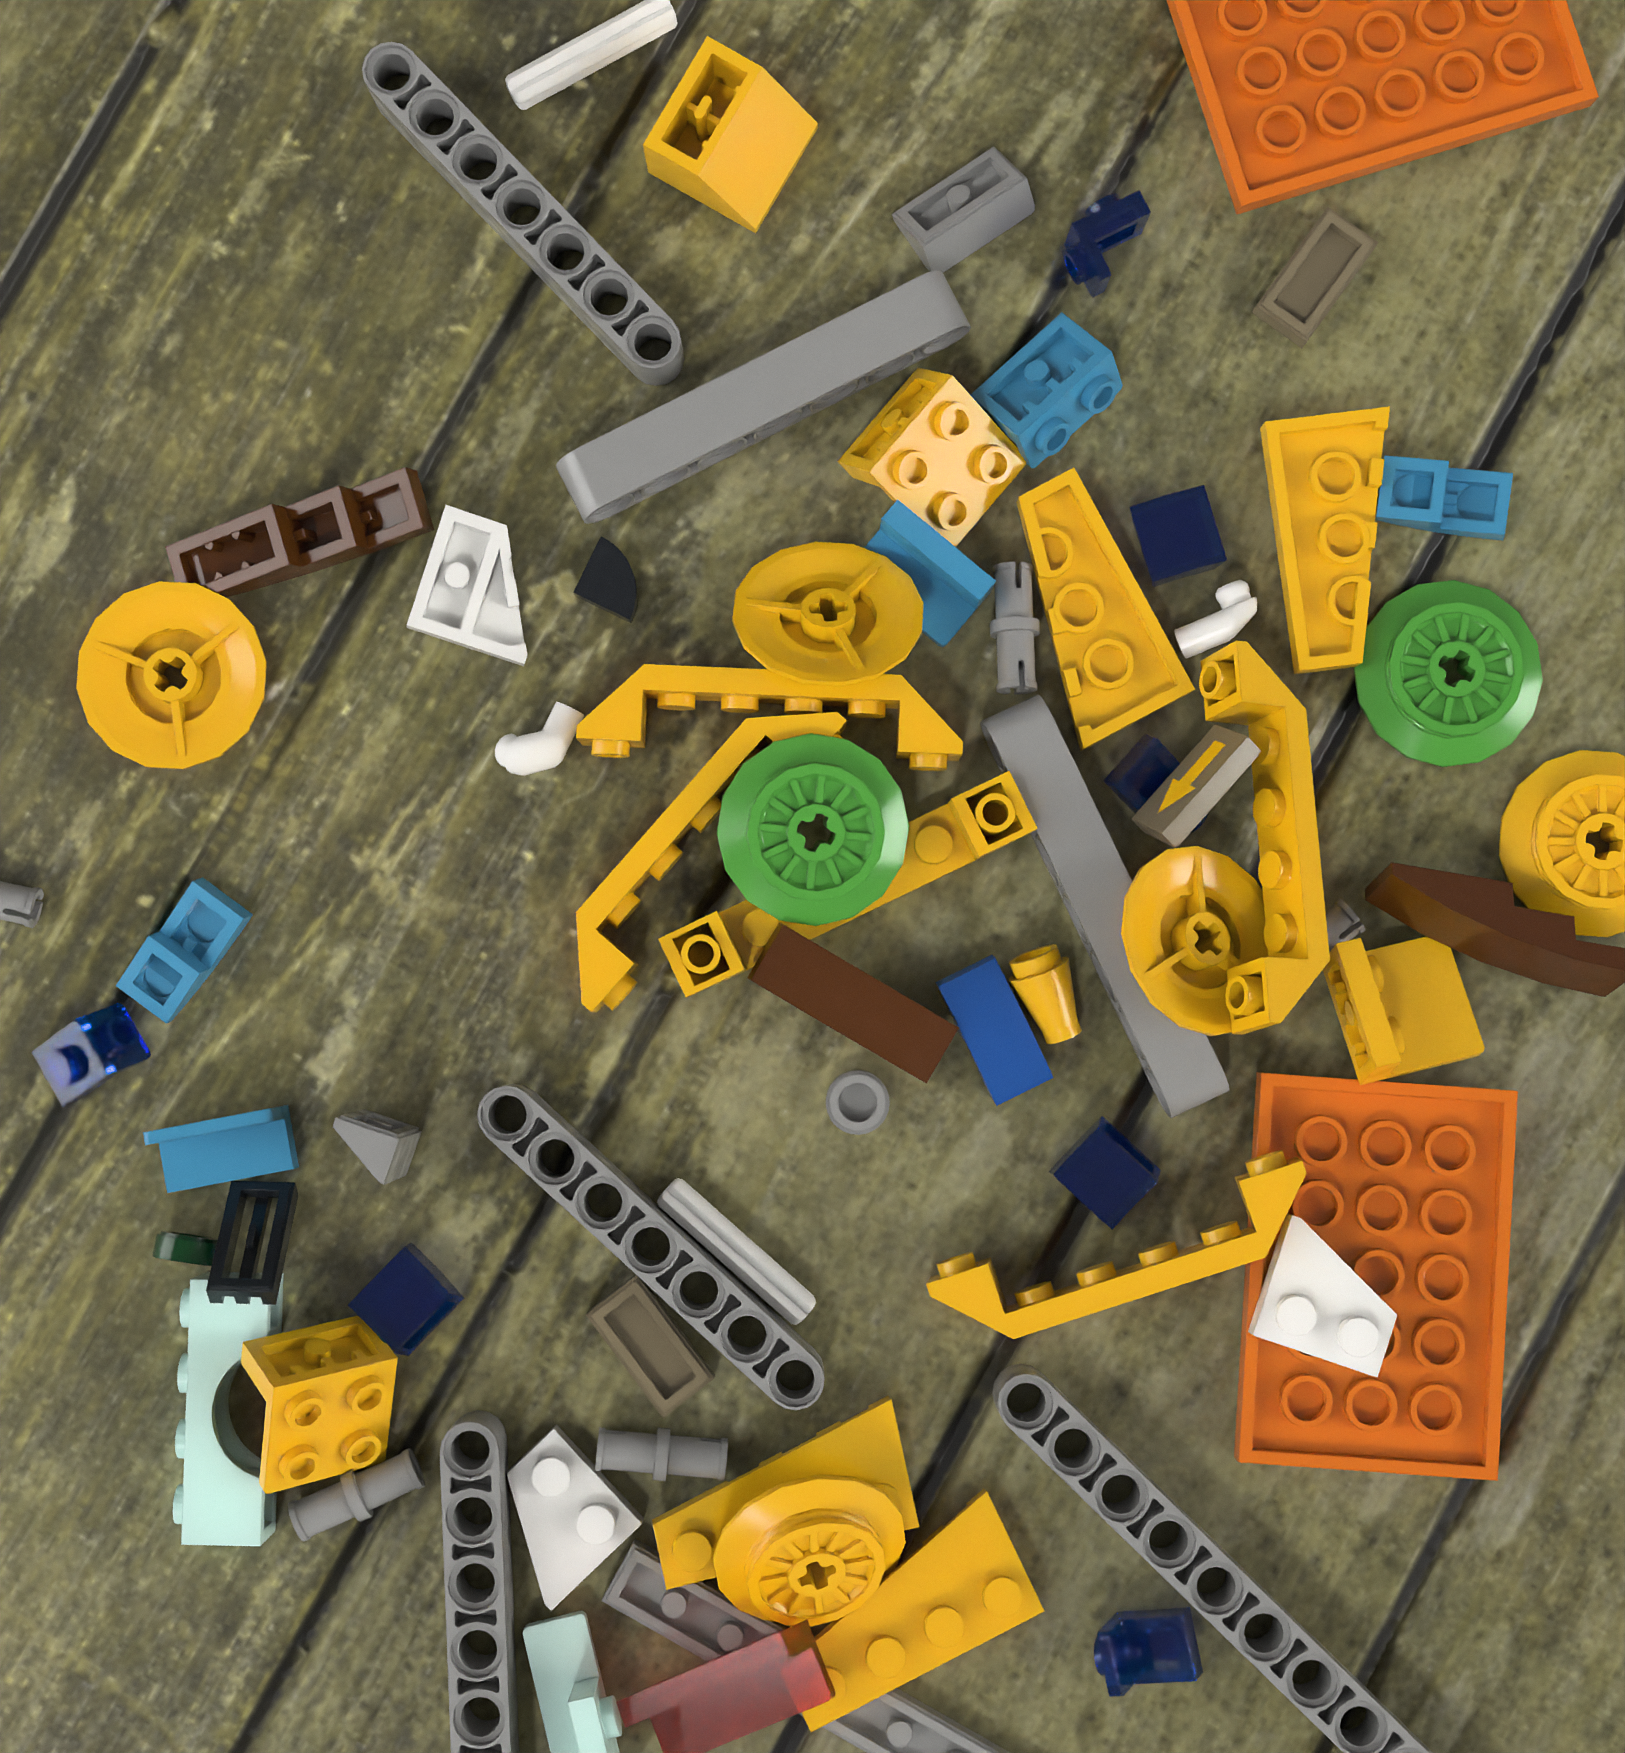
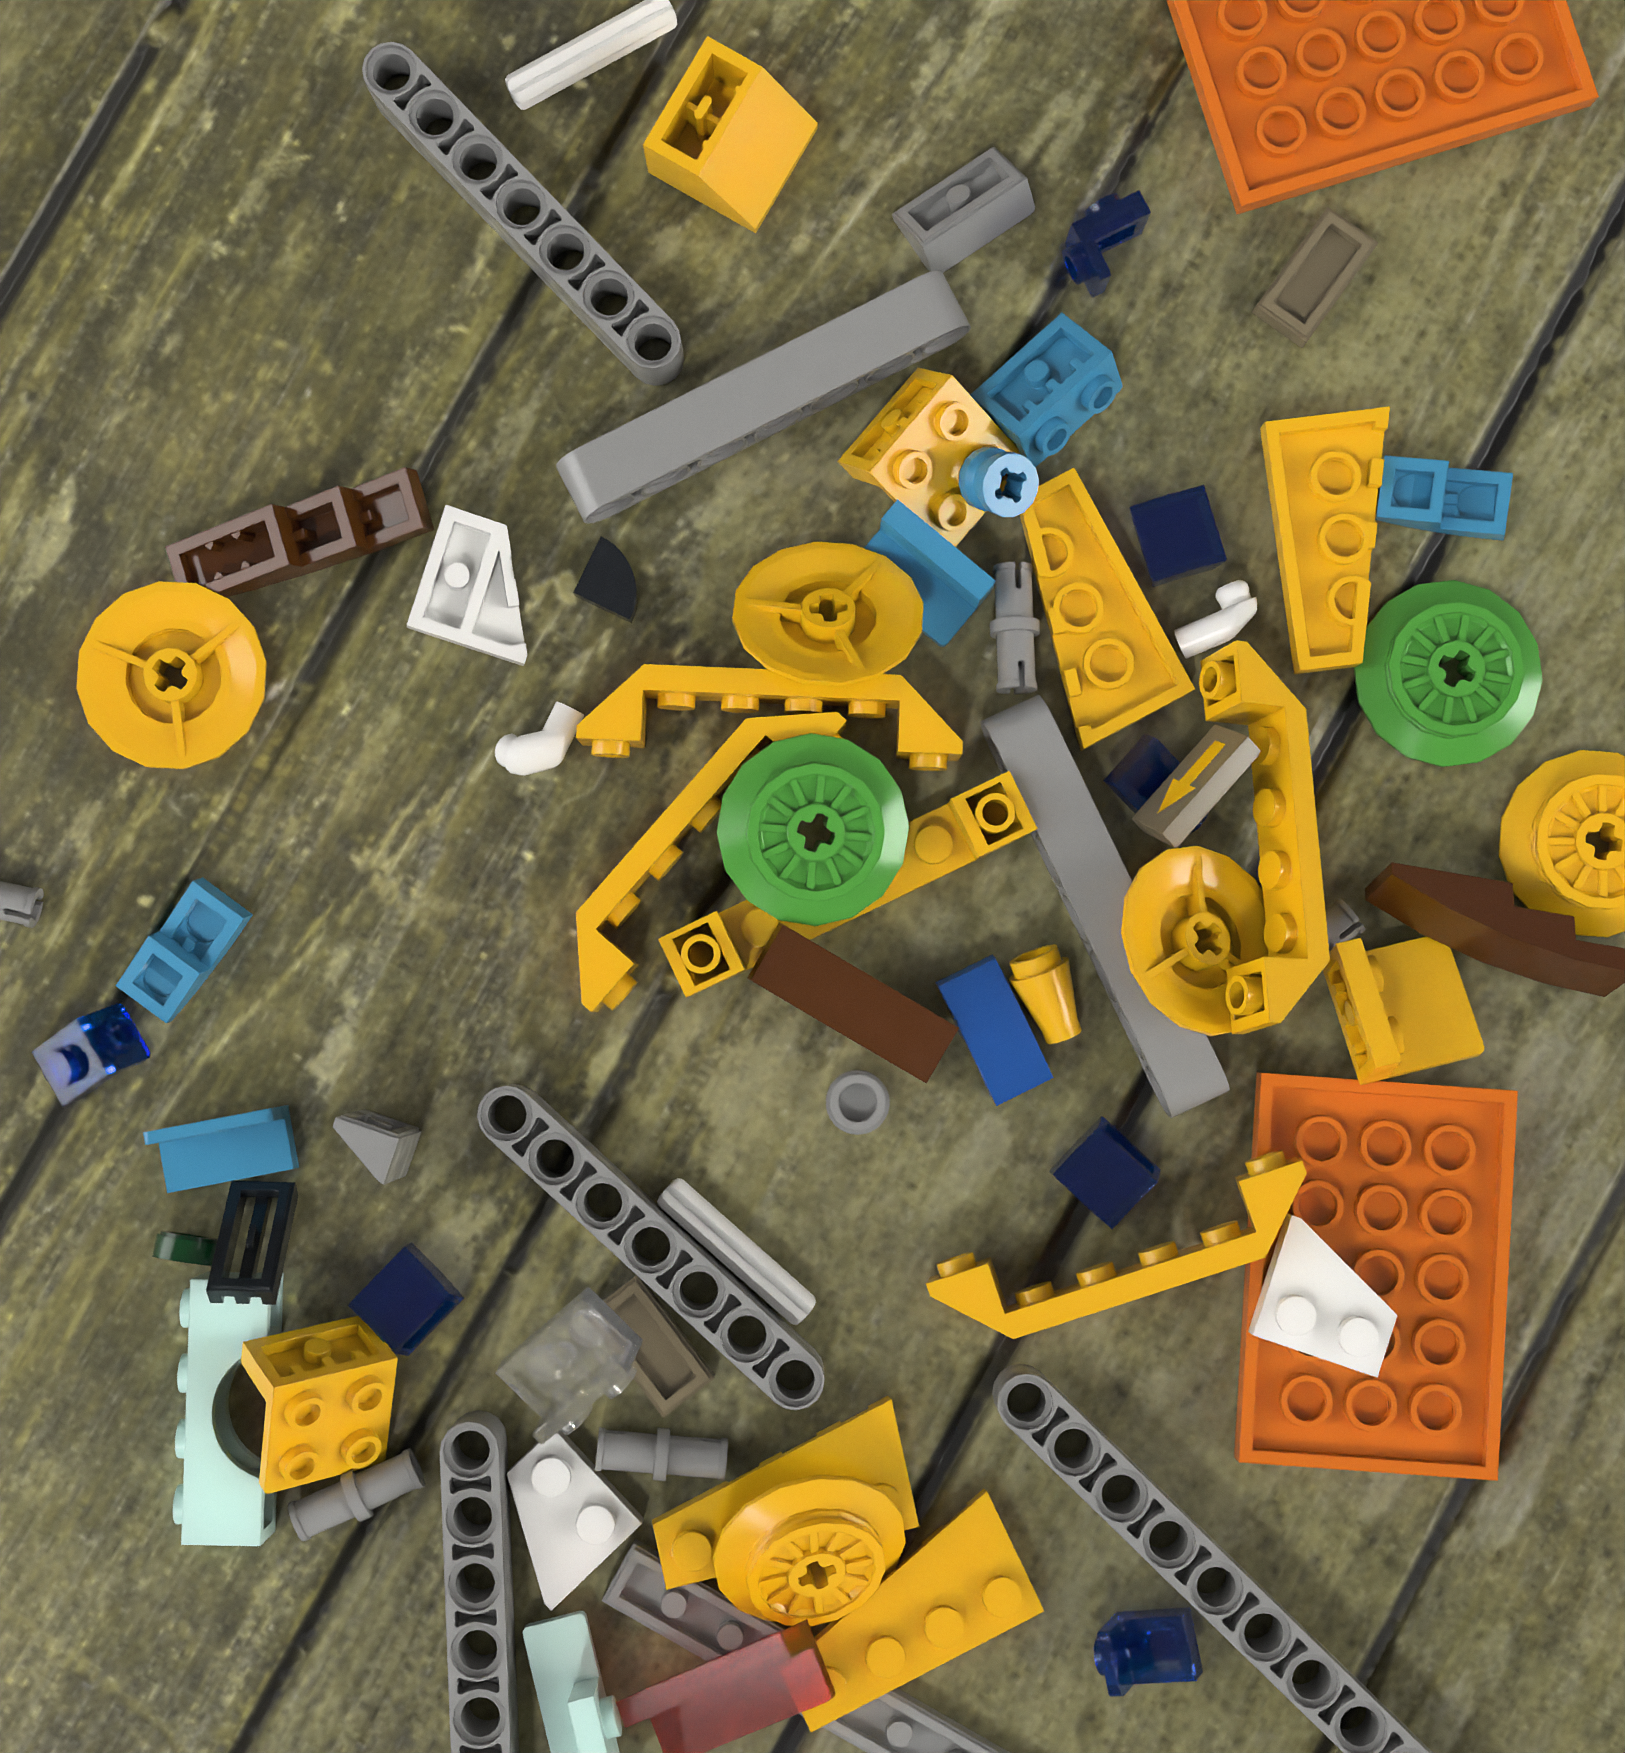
none -> clear bracket [495,1287,643,1445]
none -> dark azure wheel [958,447,1039,517]

